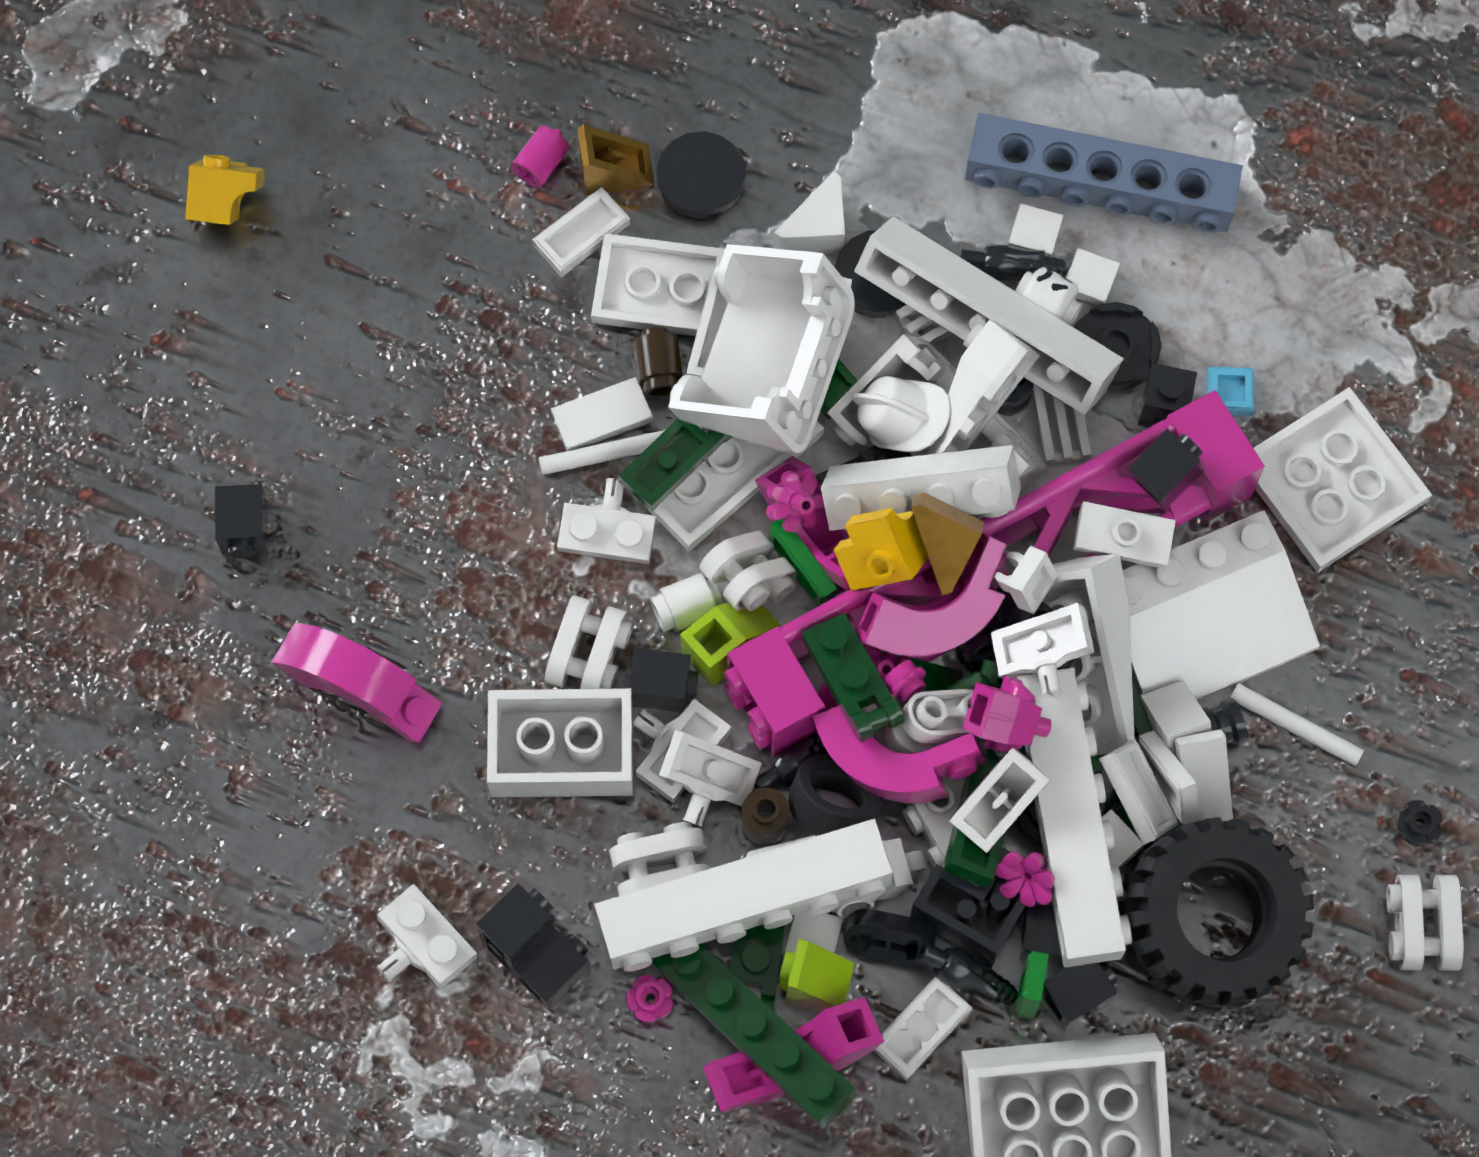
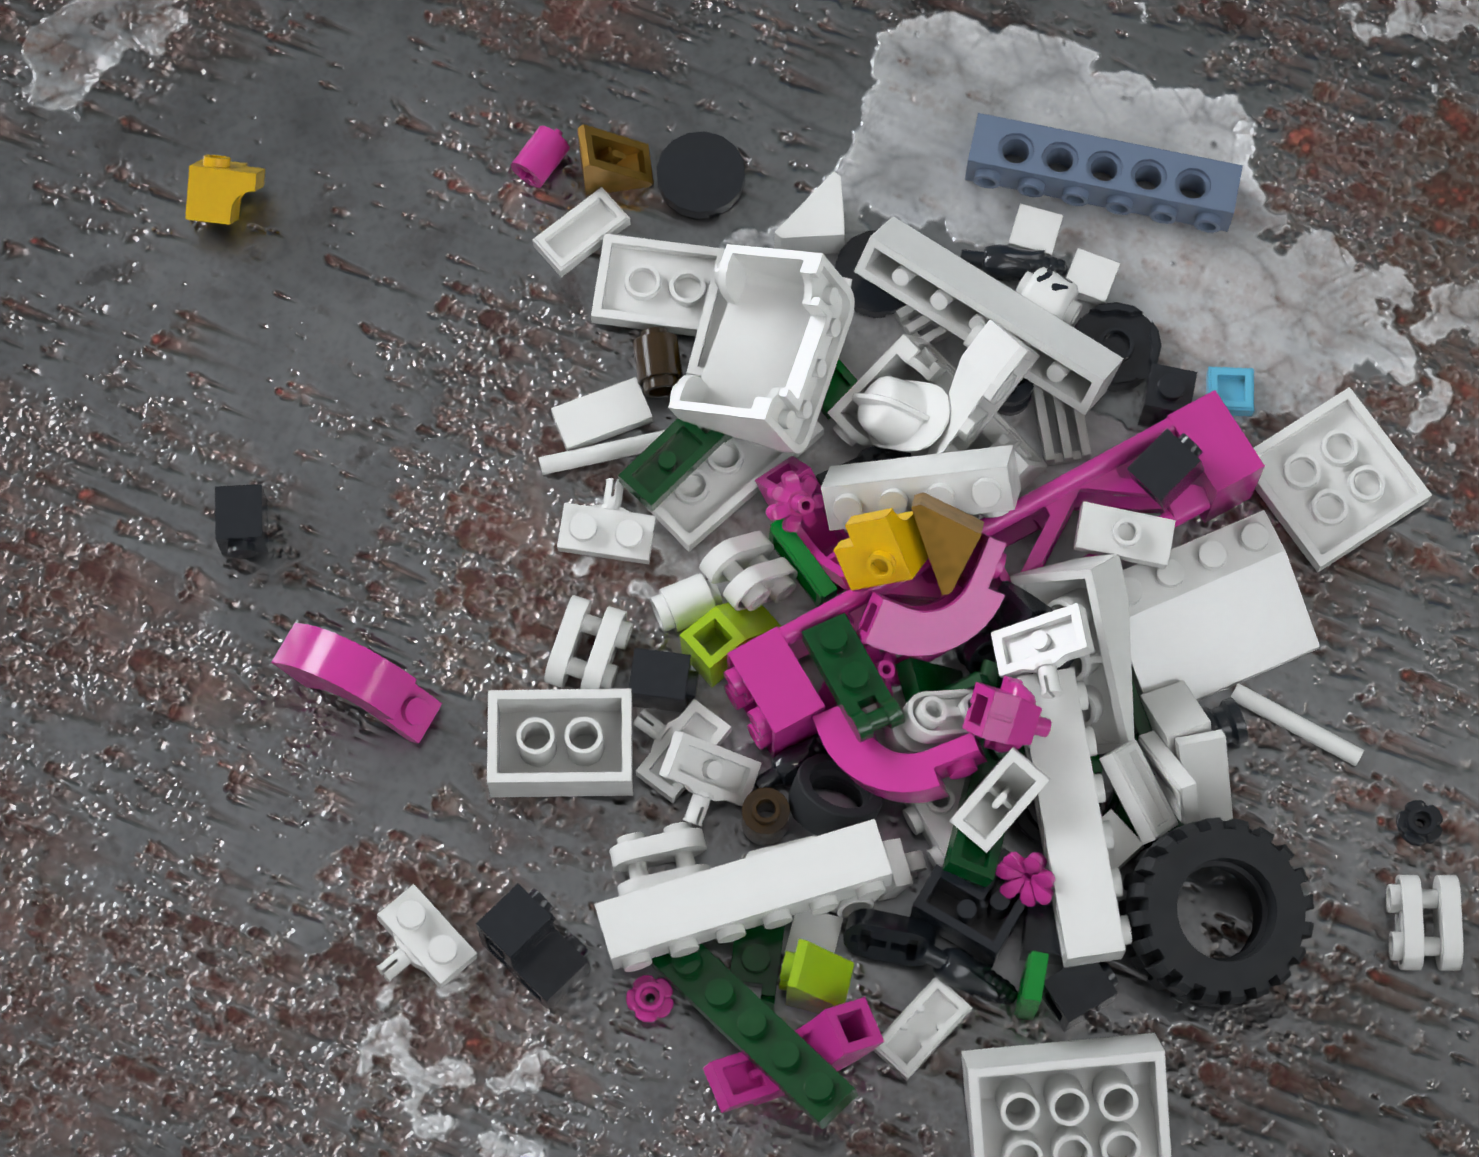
dark pink plate [883,660,926,704] -> none
white tile [994,546,1058,614] -> none

